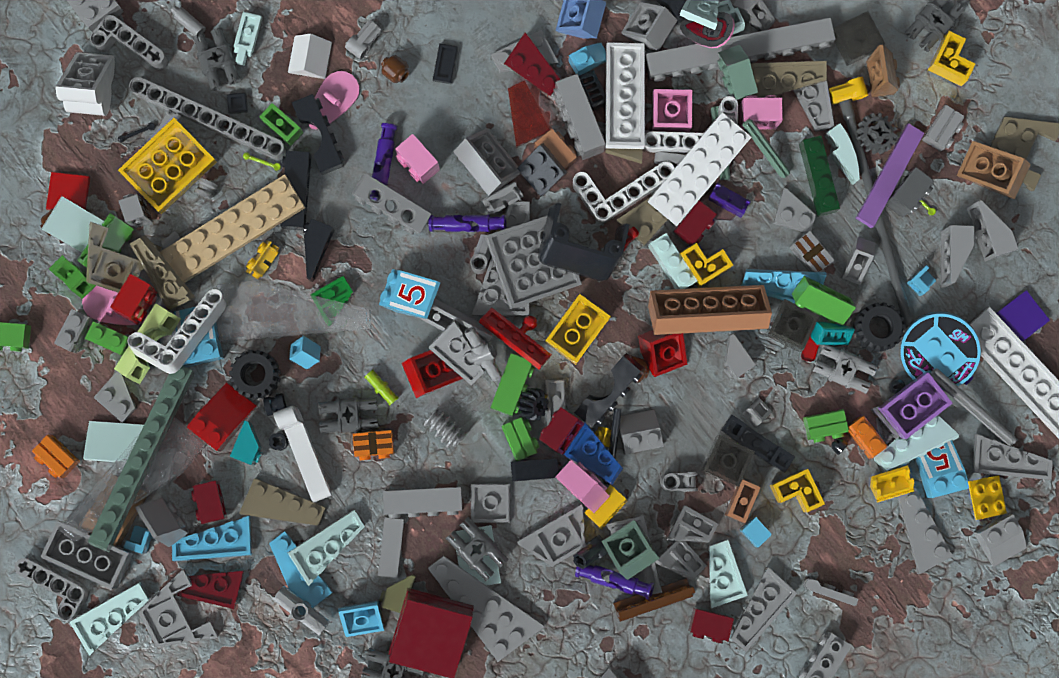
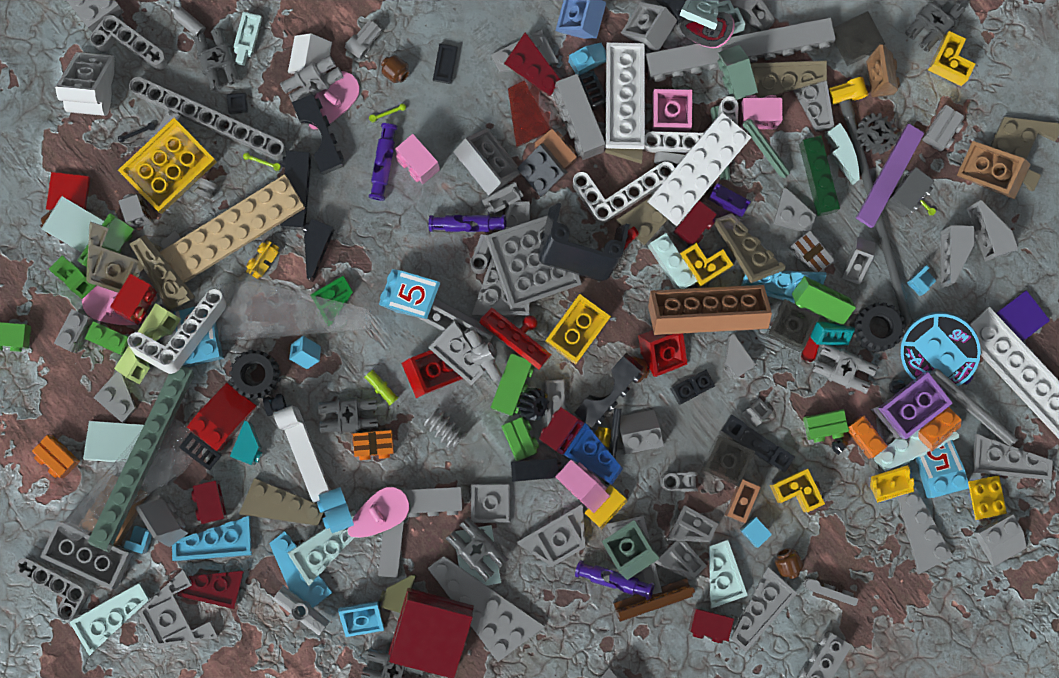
bright green brick [259,103,303,147] -> none
black bush [269,433,289,451] -> none
light grey brick [351,174,431,235] -> none
black piece [573,535,608,569] -> none
none -> black slope [179,432,222,471]
none -> light grey pin [280,55,344,102]
none -> medium azure brick [317,487,354,533]
none -> bright pink shield [348,487,409,538]
none -> lime hinge [369,103,406,123]
none -> black slope [670,369,715,405]
none -> dark tan wing [714,213,786,283]
none -> reddish brown head [775,548,804,579]
none -> orange brick [918,407,962,451]

